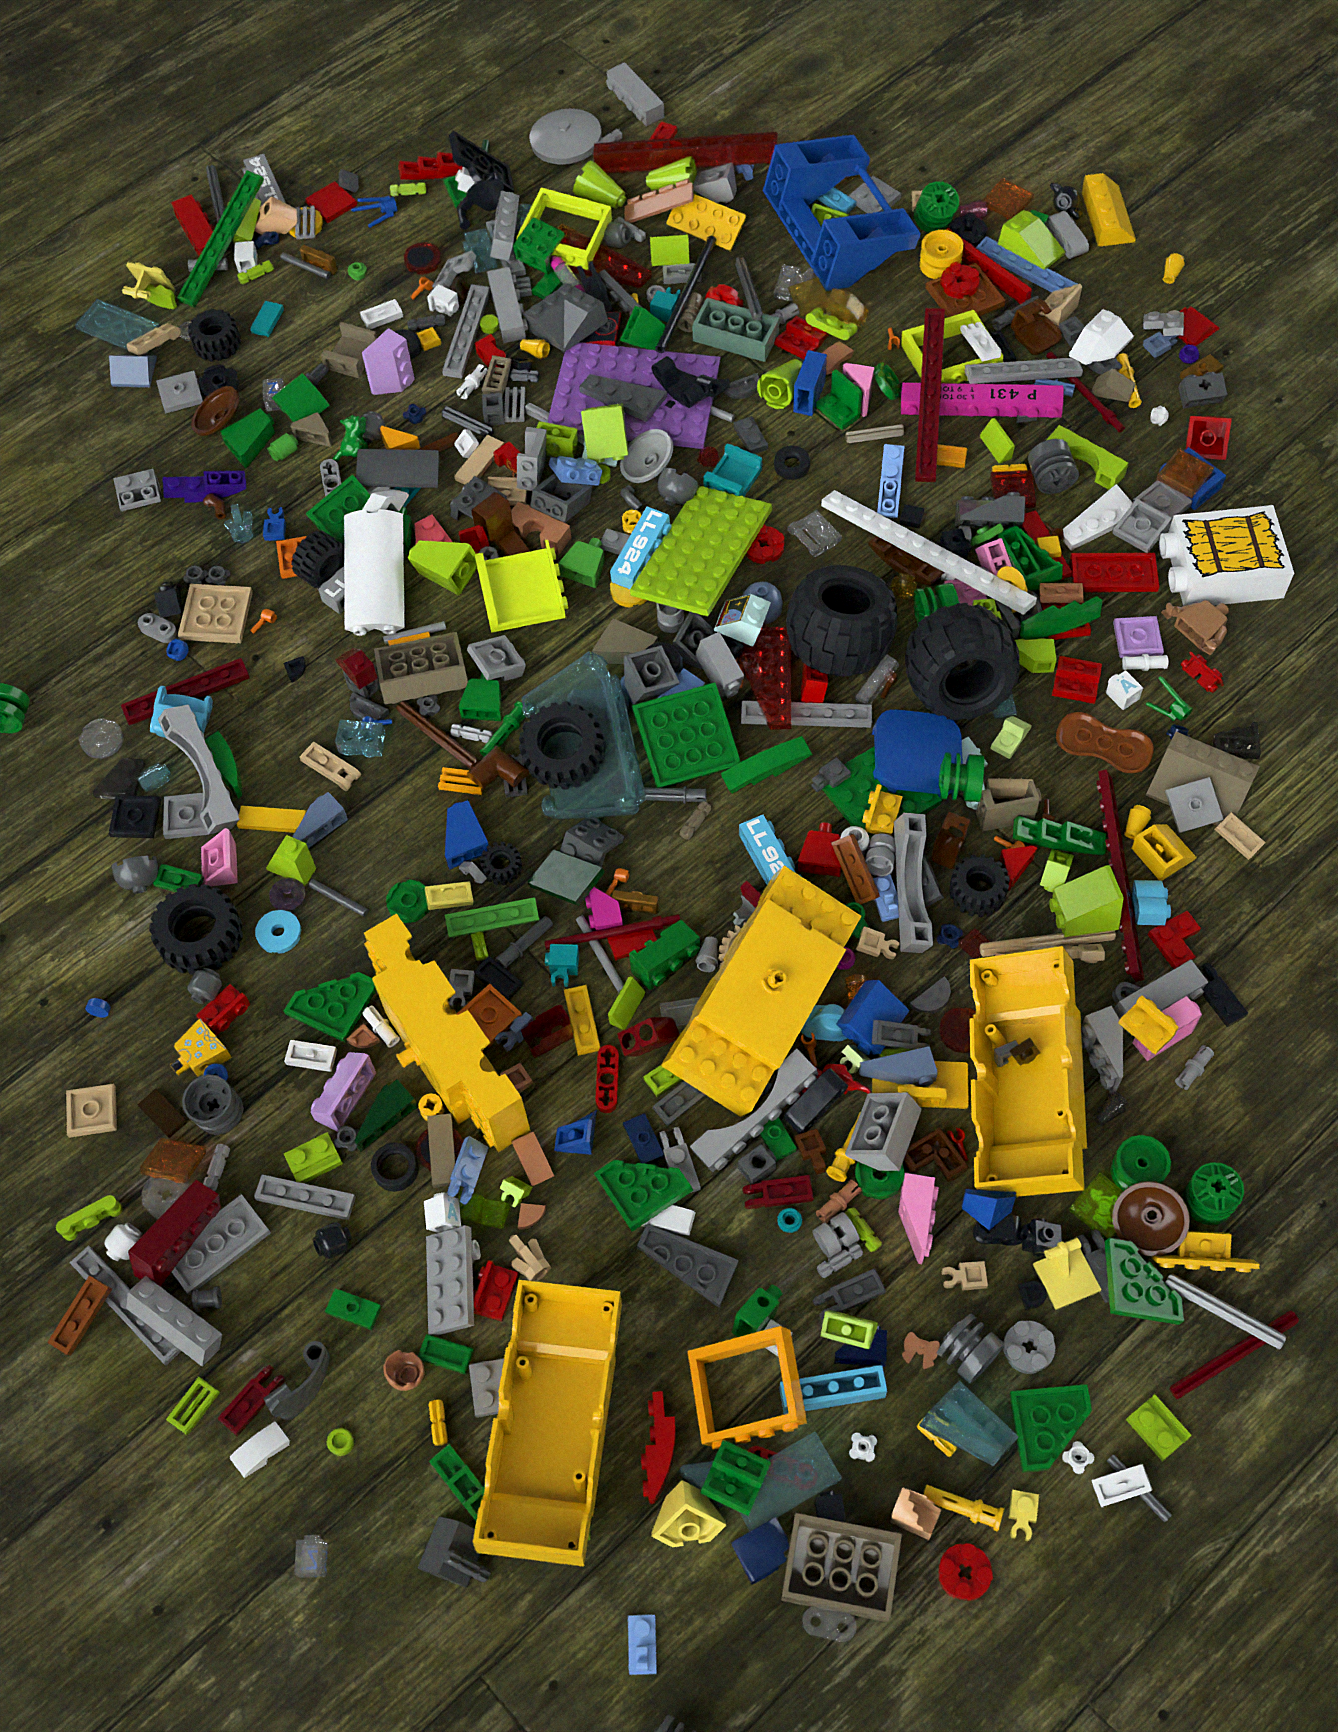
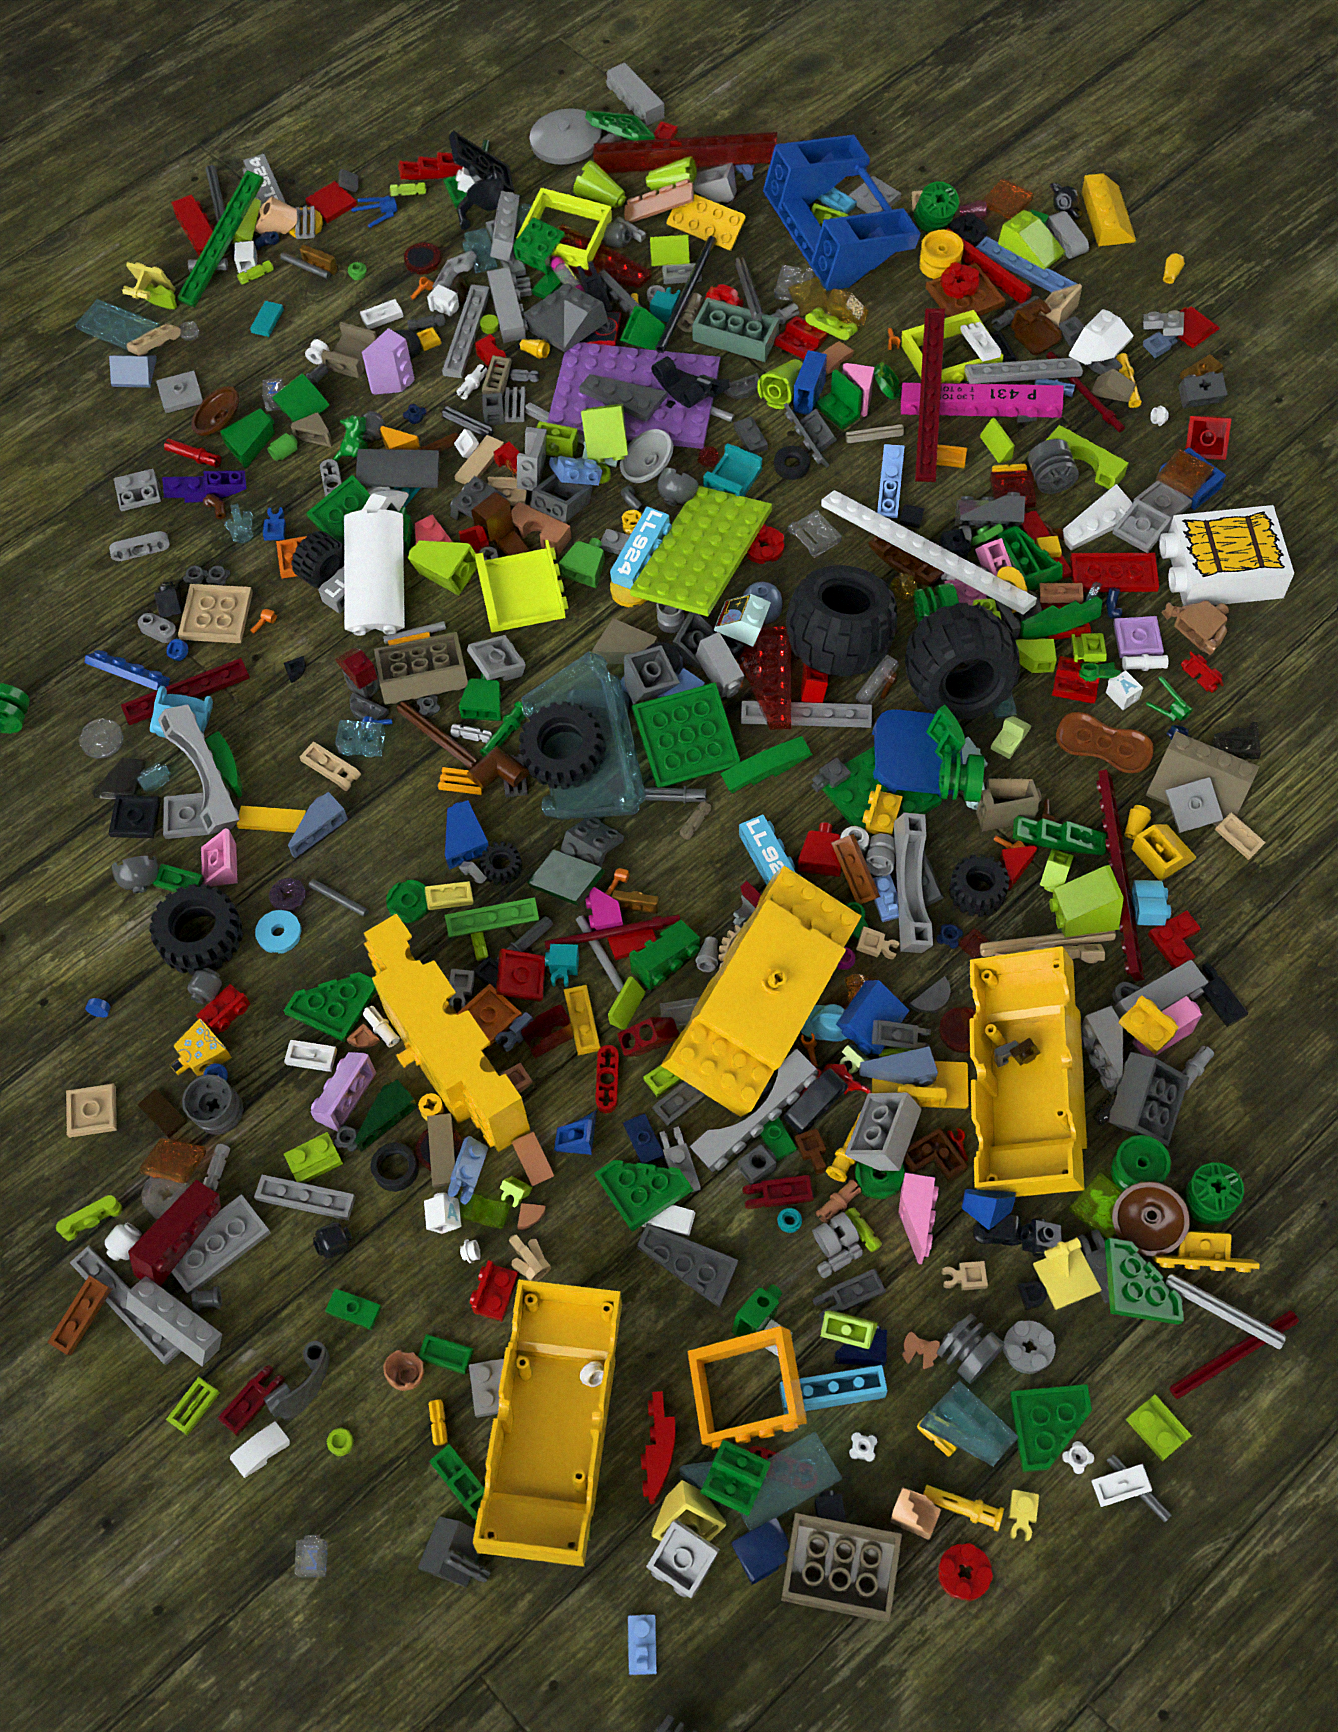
black tyre [188,309,241,362] -> none
black plate [199,365,239,397] -> none
lime slope [266,835,316,886] -> none
light grey plate [426,1225,474,1336] -> none
black tile [510,358,532,371] -> none
clear plate [802,1606,857,1642] -> none
reddish brown piece [932,812,970,869] -> none
dark purple plate [1179,345,1199,363] -> none
none -> blue plate [84,650,170,690]
none -> light grey beam [109,531,170,561]
none -> red pin [164,438,222,468]
none -> white wheel [305,340,330,365]
none -> red tile [496,949,545,1002]
none -> white plate [580,1361,604,1387]
none -> green plate [585,111,655,145]
none -> light grey plate [647,1519,720,1598]
none -> dark grey bracket [784,403,837,468]
none -> green slope [926,705,966,763]
none -> lime plate [1071,633,1107,663]
none -> green plate [1079,662,1121,682]
none -> clear light blue tile [1085,582,1102,602]
none -> dark blue arm [1106,588,1123,619]
none -> dark grey slope [1109,1052,1189,1146]

